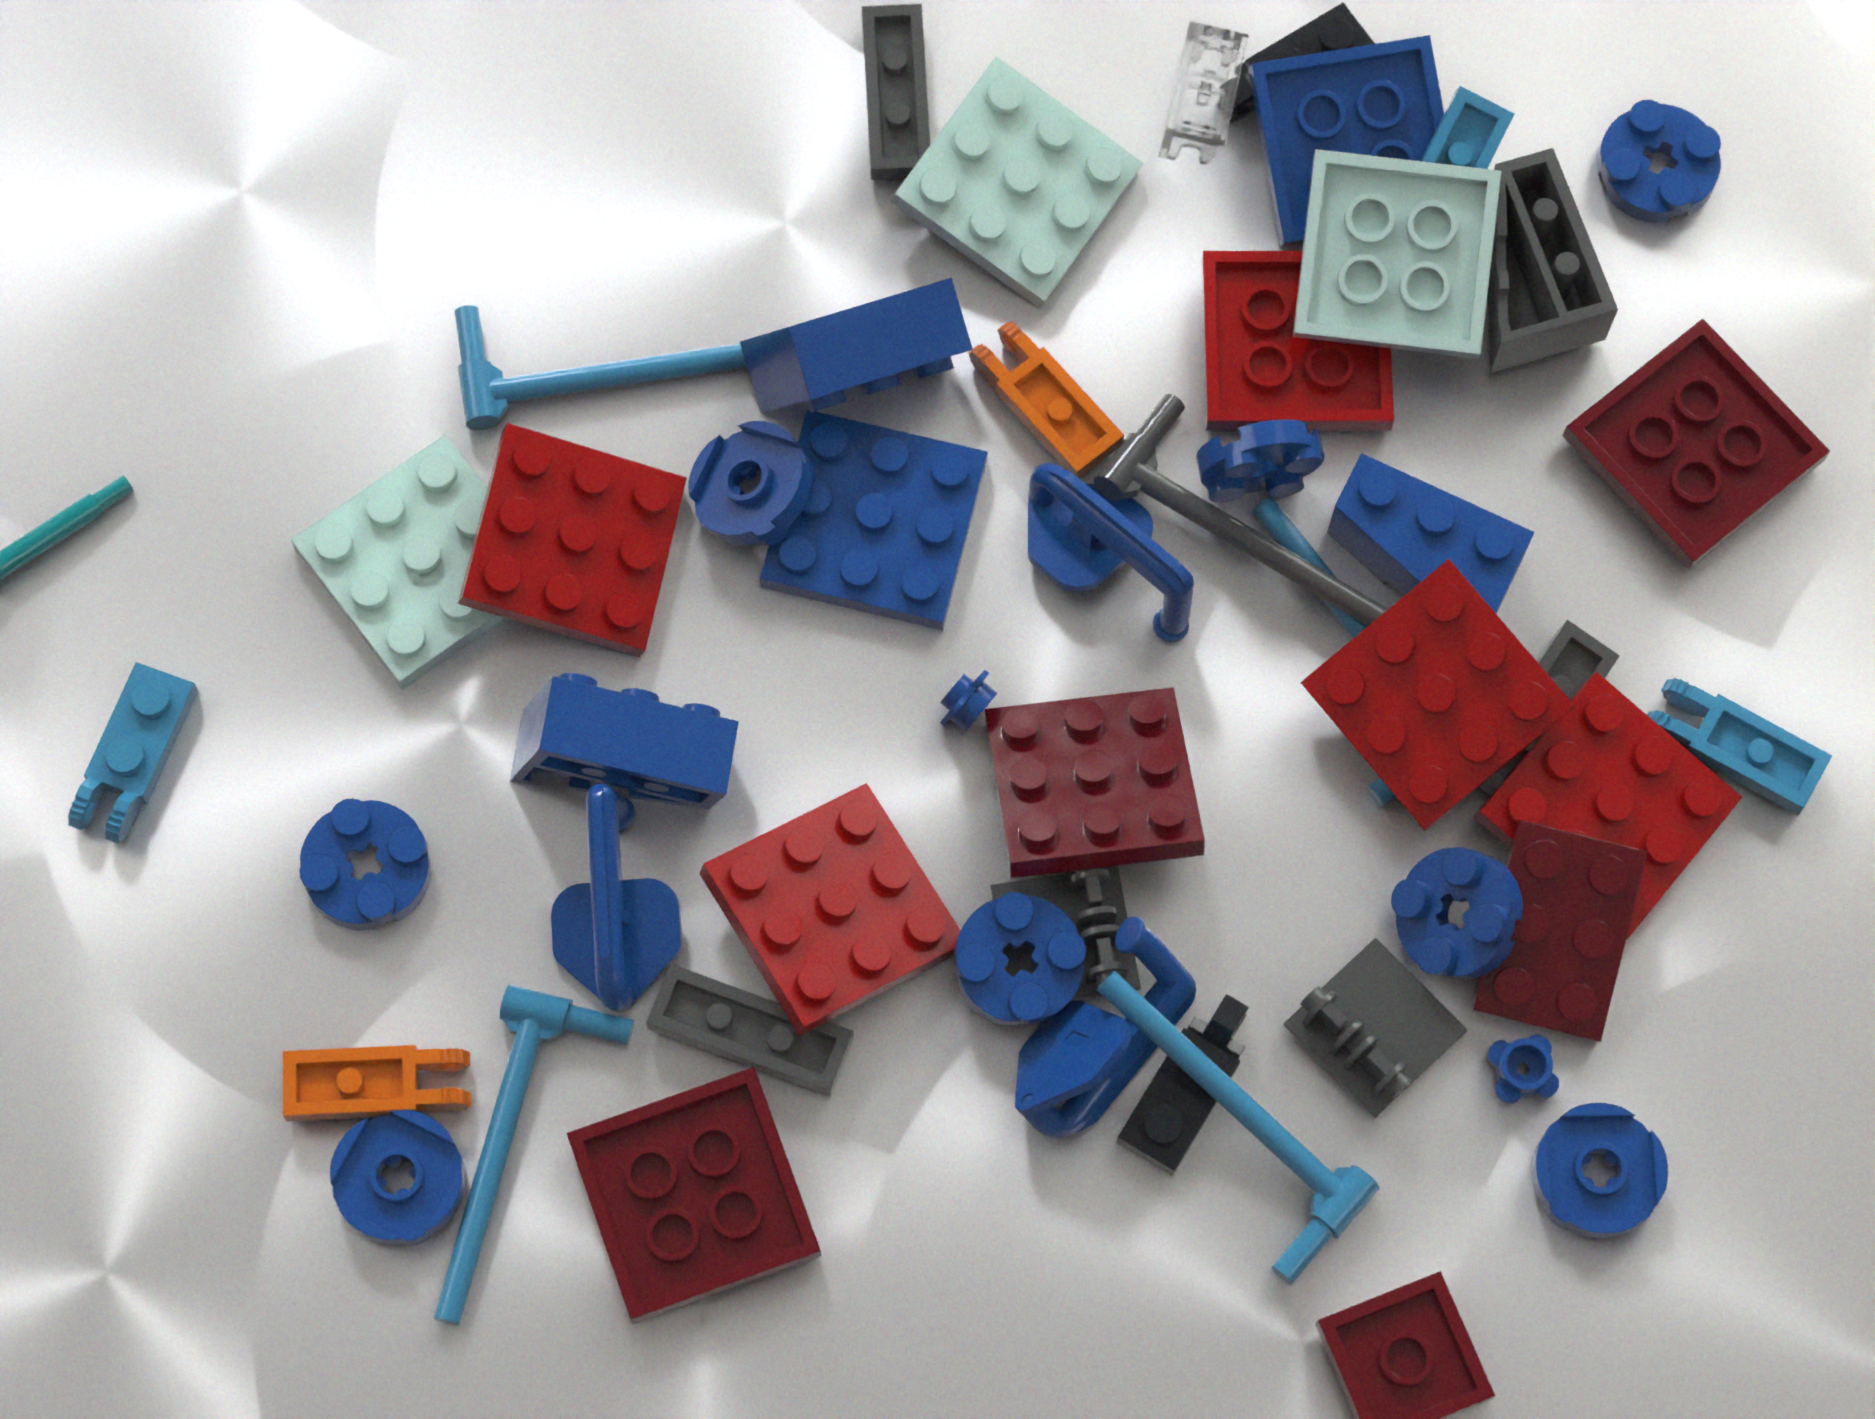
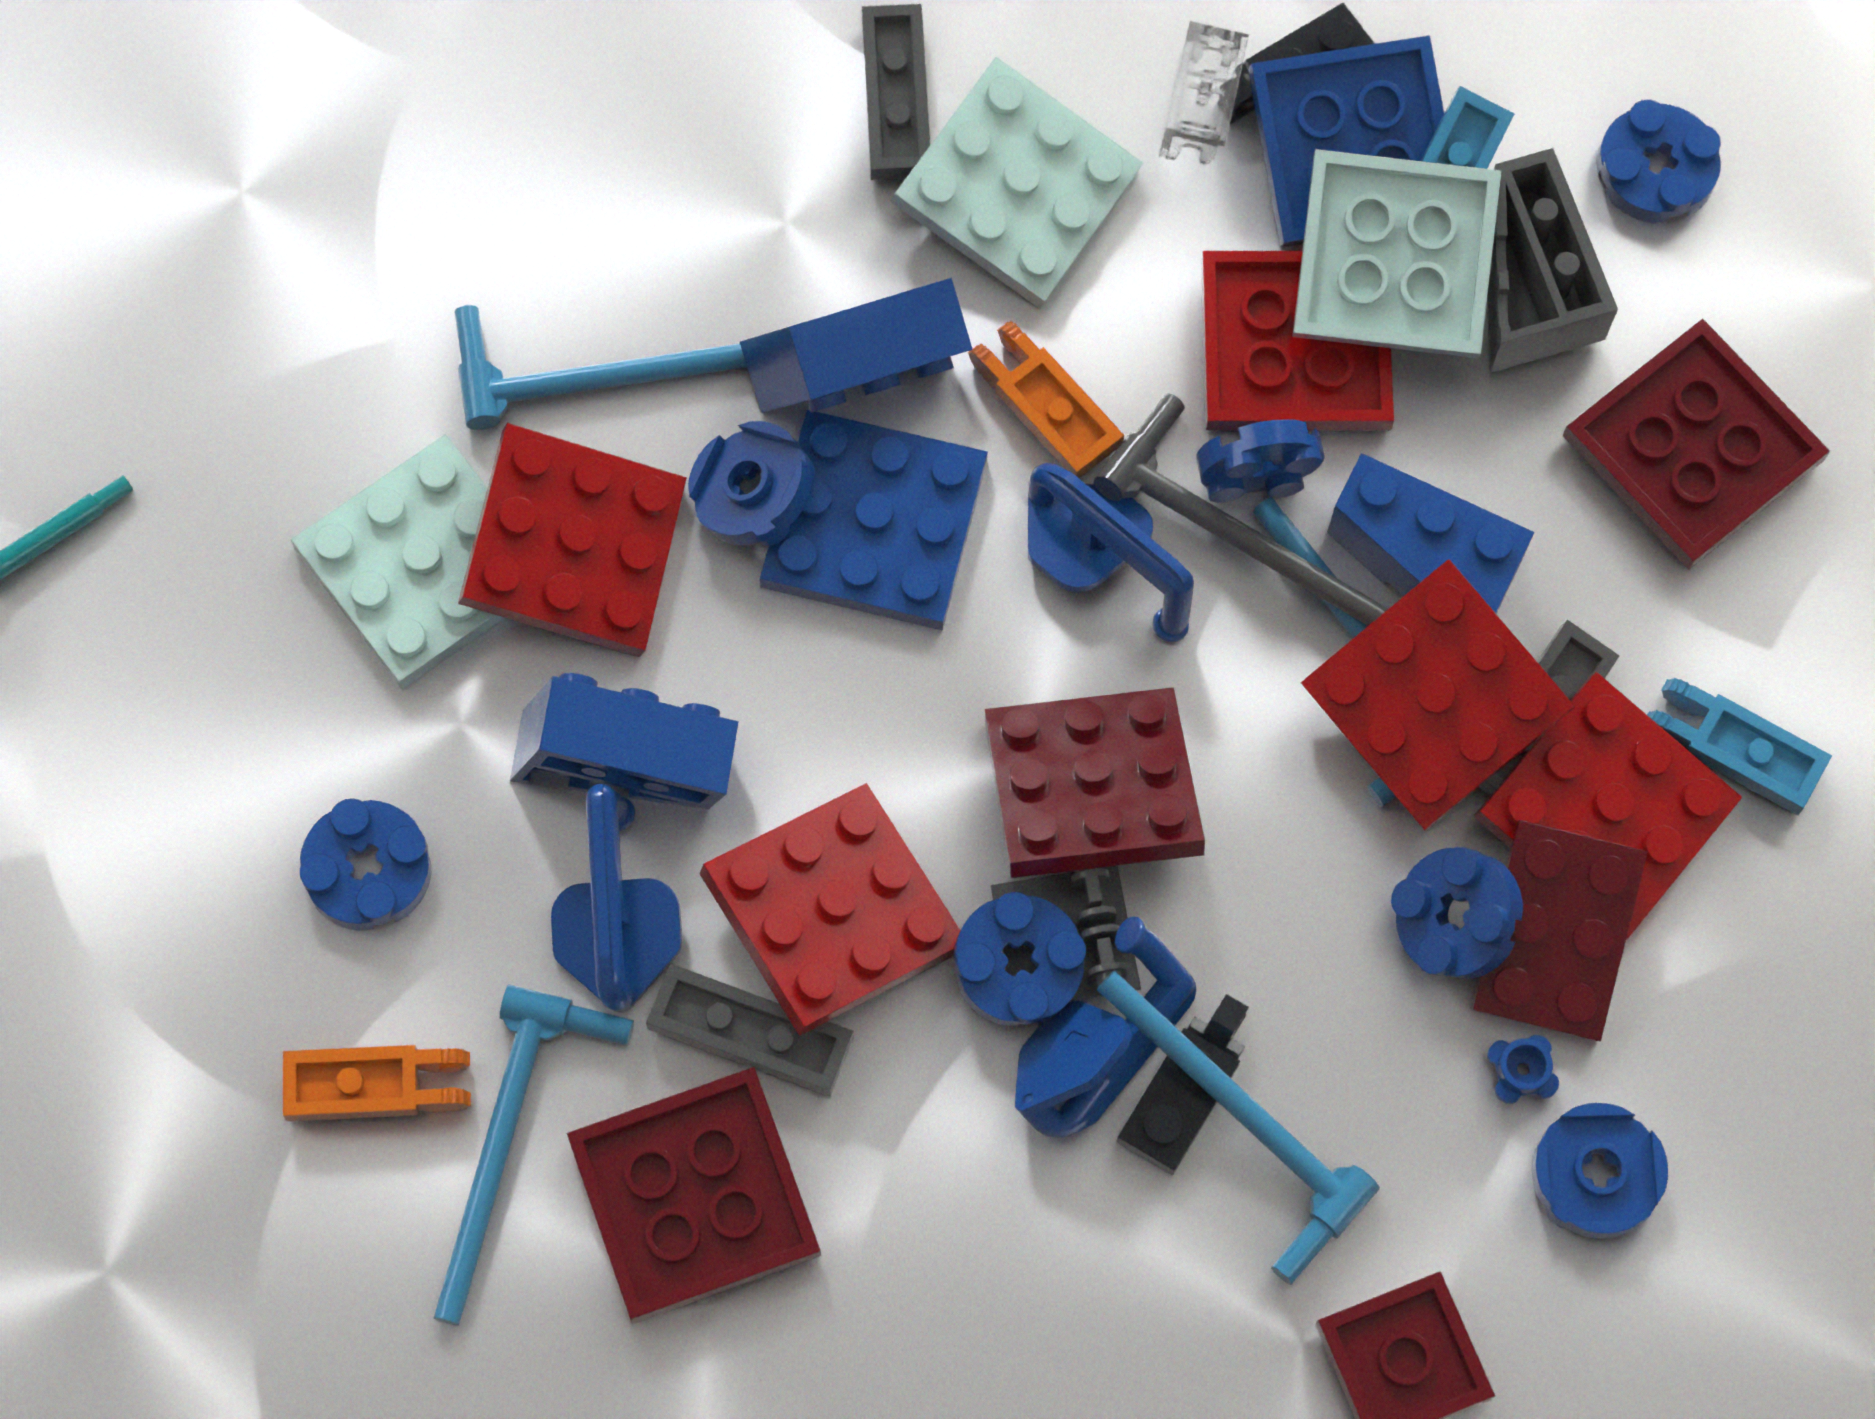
dark azure hinge [68,662,198,844] -> none
blue plate [330,1110,465,1246] -> none
blue plate [939,669,997,732] -> none
dark grey hinge [1283,938,1468,1118] -> none

